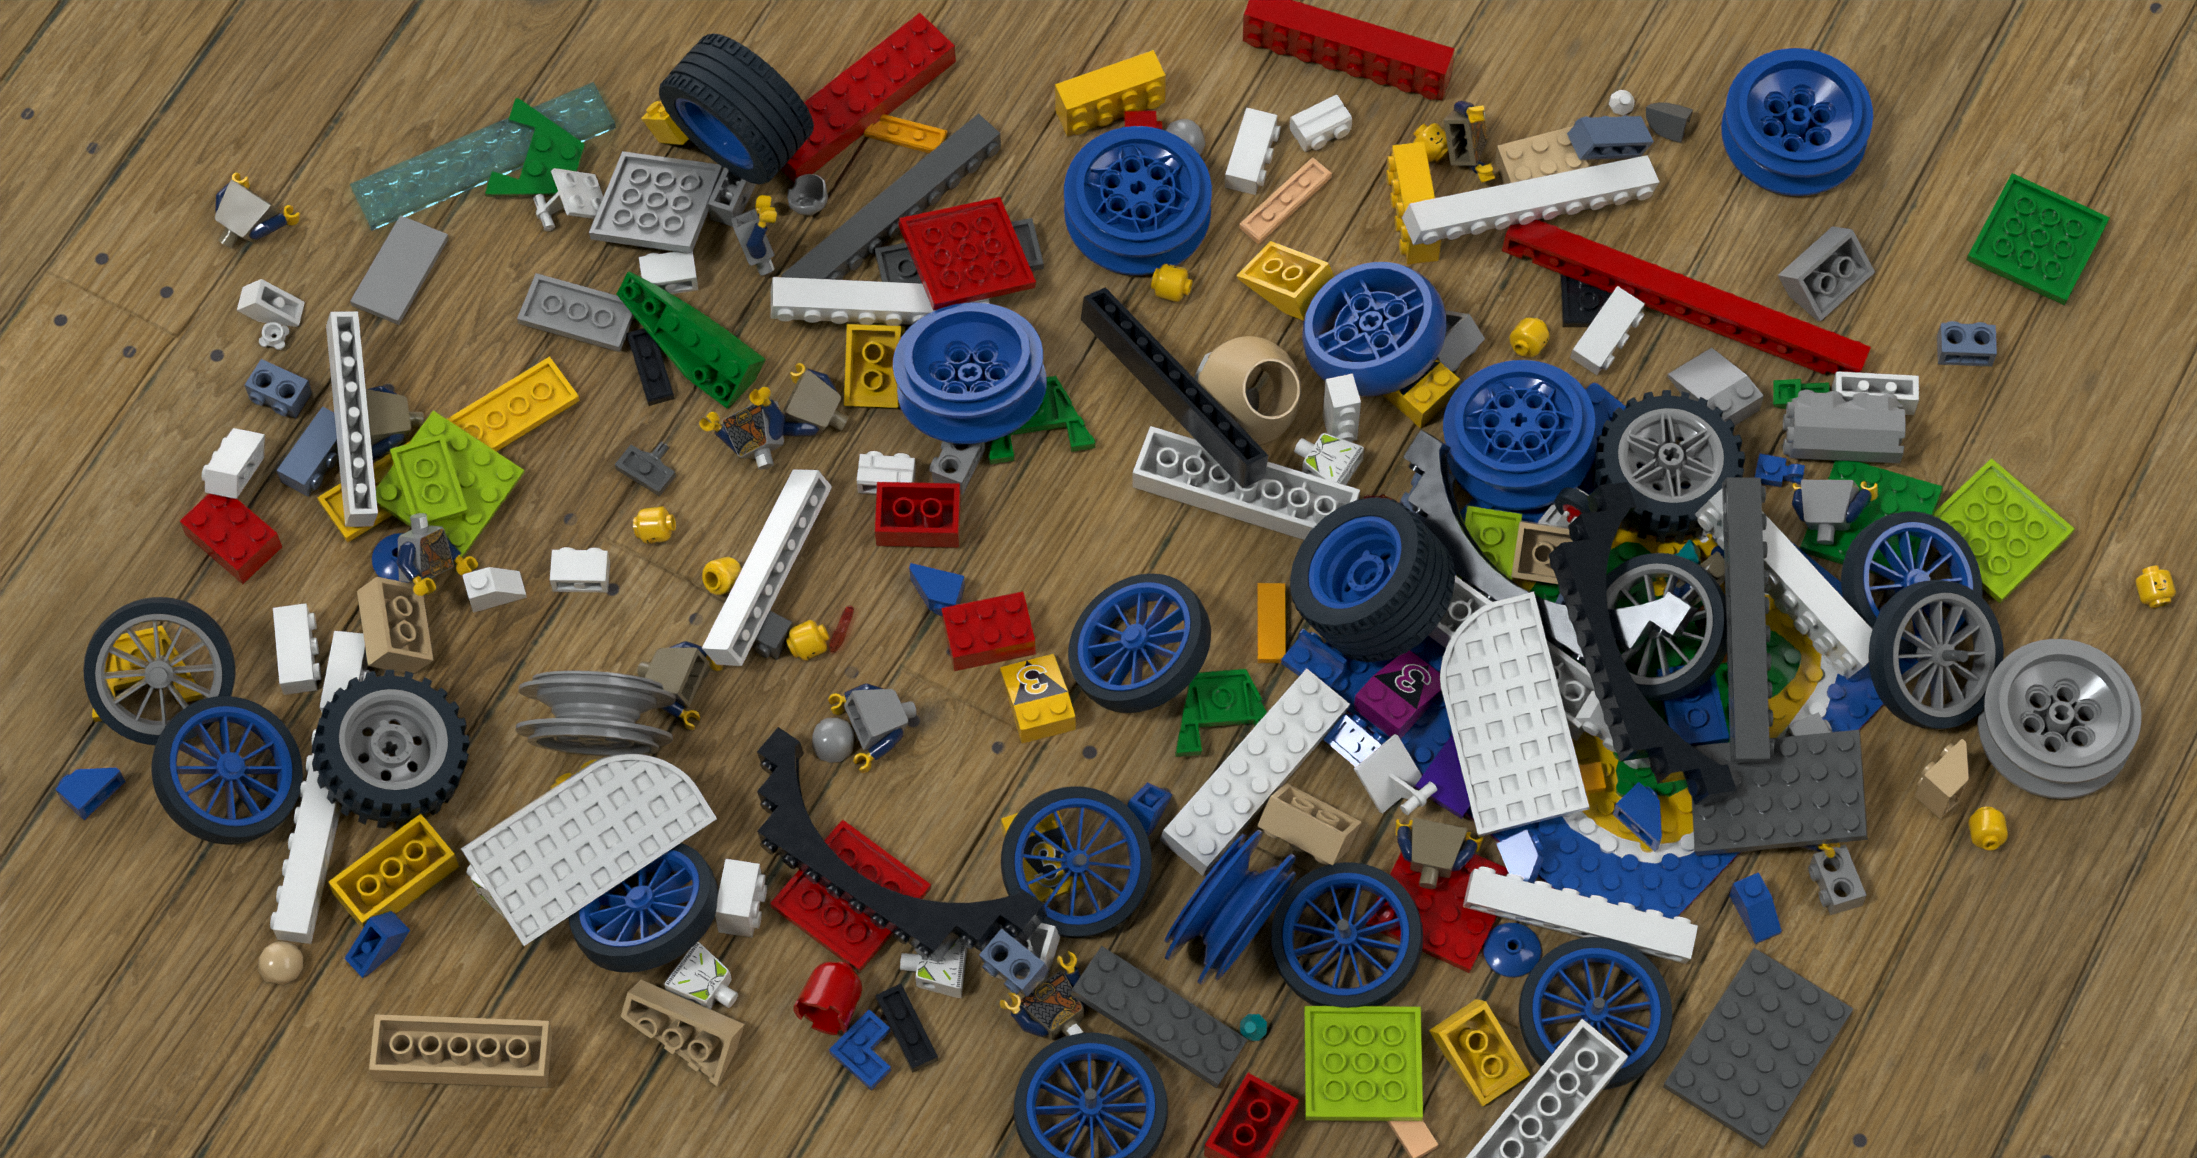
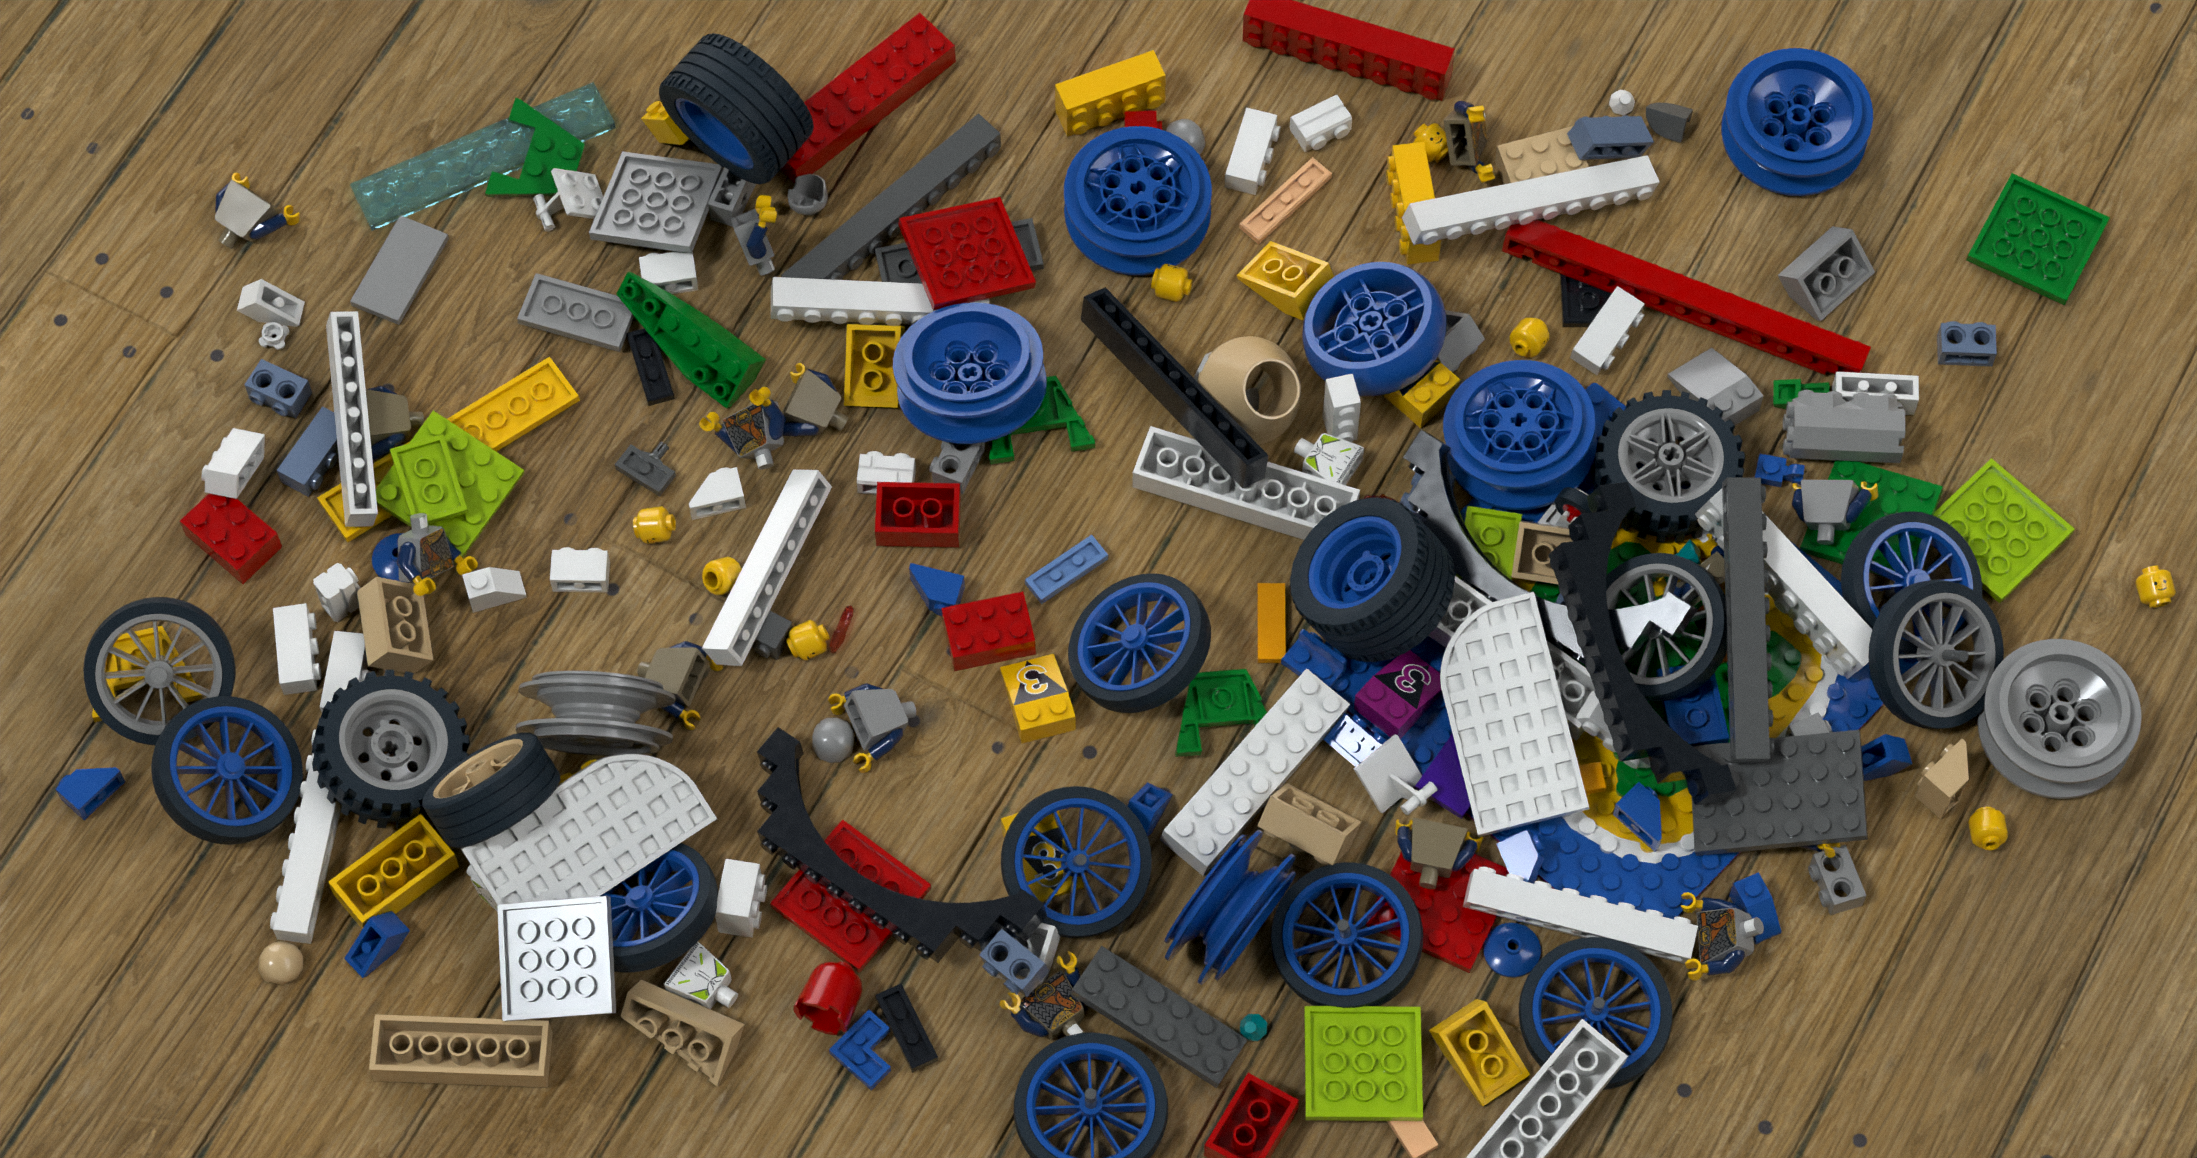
light orange tile [864,114,948,153] -> none
white torso [900,939,968,998] -> none
dark grey plate [1663,948,1853,1149] -> none
none -> white brick [313,563,360,622]
none -> black wheel [422,732,560,848]
none -> plate [497,896,616,1021]
none -> white slope [689,467,746,520]
none -> medium blue plate [1025,535,1108,604]
none -> torso [1681,892,1764,981]
none -> blue slope [1862,734,1912,781]

